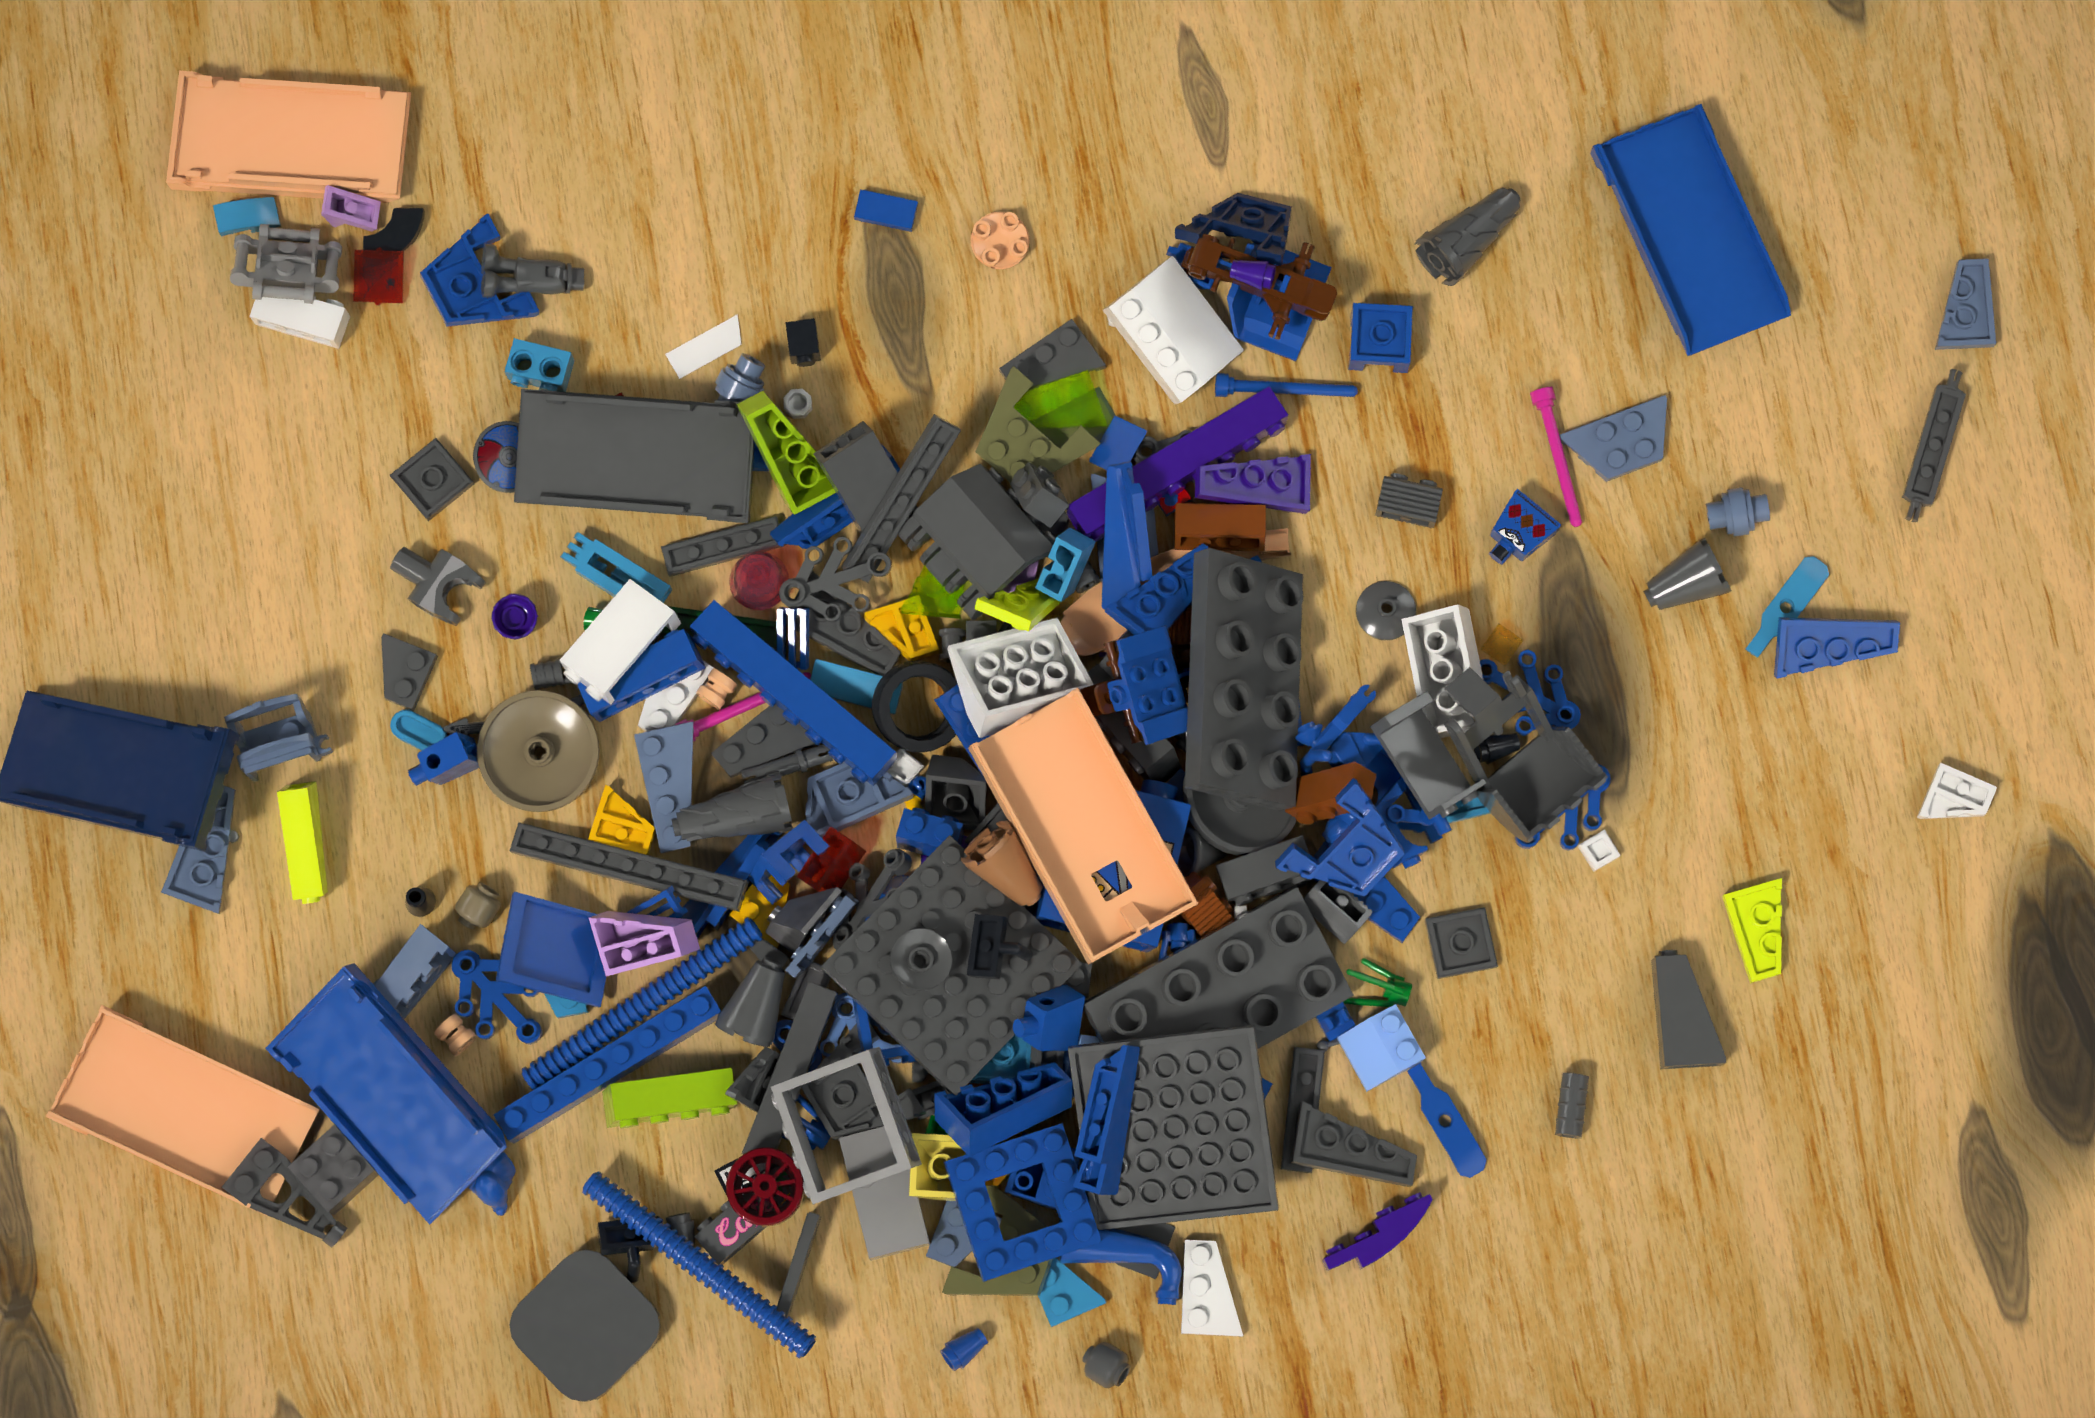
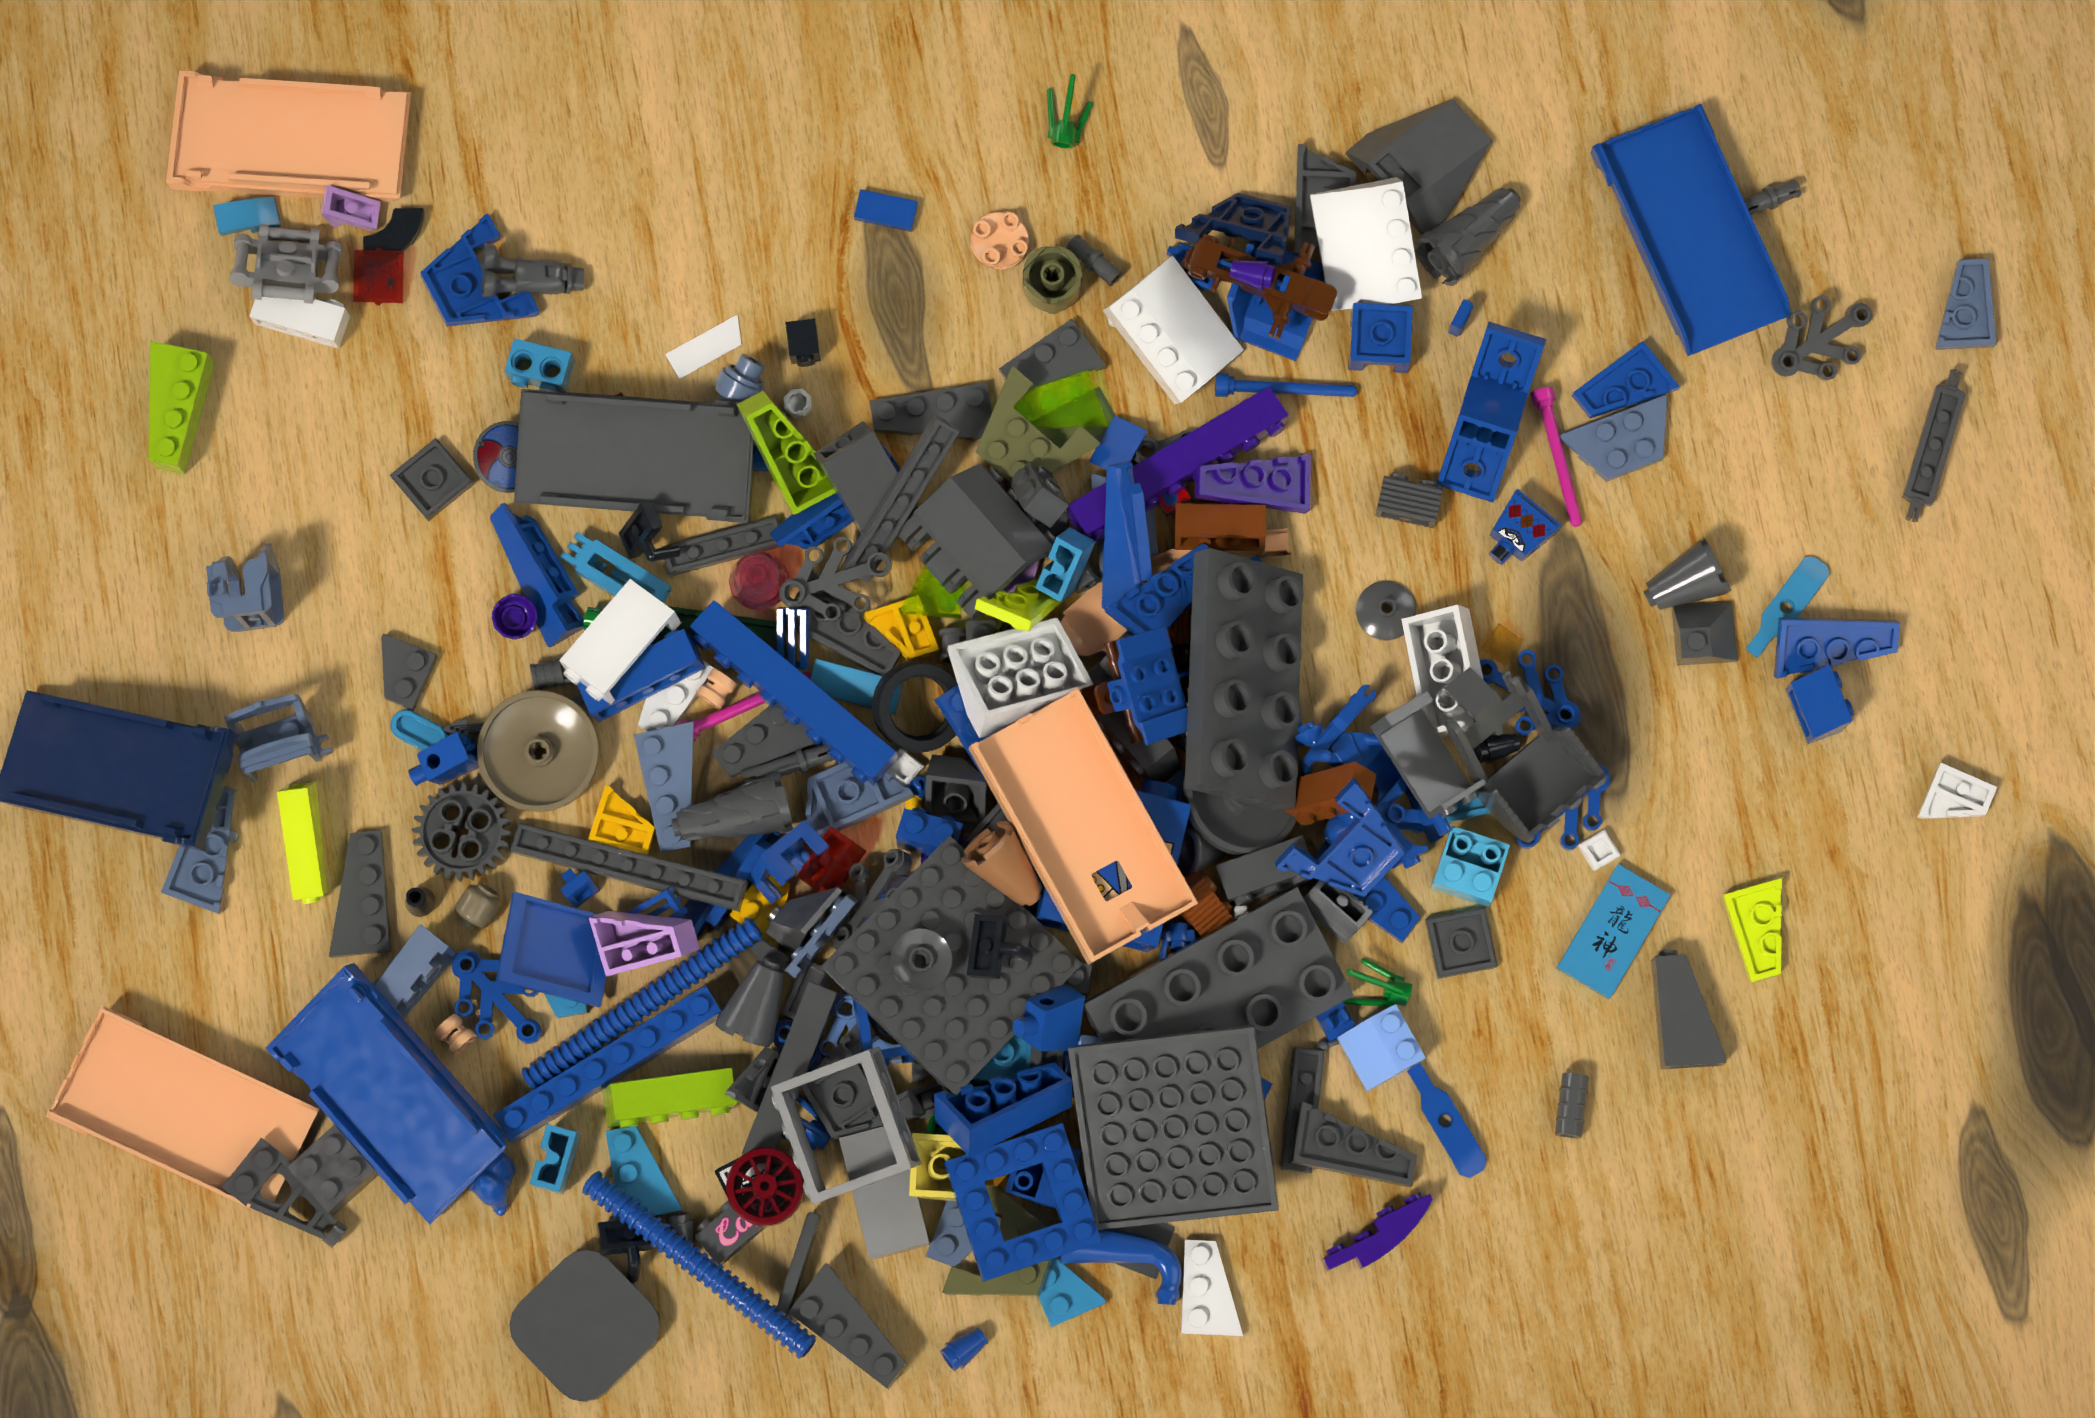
dark grey connector [390,547,486,626] -> none
blue wedge [1073,1045,1140,1195] -> none
dark grey head [1082,1342,1131,1388] -> none
sand blue piece [1706,487,1770,537] -> none
none -> lime wedge [148,341,215,475]
none -> sand blue animal [206,543,284,632]
none -> dark grey wing [329,830,392,958]
none -> dark grey gear [412,783,512,882]
none -> blue wedge [490,503,584,647]
none -> dark azure brick [530,1124,581,1195]
none -> blue tile [560,868,600,908]
none -> dark azure wing [605,1126,683,1216]
none -> black plate [619,501,680,562]
none -> dark grey wedge [788,1263,907,1390]
none -> dark grey wing [870,382,992,440]
none -> olive brick [1023,246,1082,314]
none -> green plant [1047,74,1093,149]
none -> dark grey pin [1067,235,1122,286]
none -> dark grey wing [1294,144,1356,256]
none -> white slope [1310,177,1422,311]
none -> dark grey wedge [1345,99,1492,235]
none -> medium azure slope [1430,826,1510,907]
none -> blue bracket [1437,321,1546,503]
none -> blue tile [1448,299,1473,337]
none -> dark azure tile [1556,864,1671,1000]
none -> blue wing [1572,341,1680,419]
none -> dark grey slope [1672,602,1738,666]
none -> dark grey pin [1743,179,1801,215]
none -> dark grey plant [1771,296,1872,380]
none -> blue slope [1786,665,1854,744]

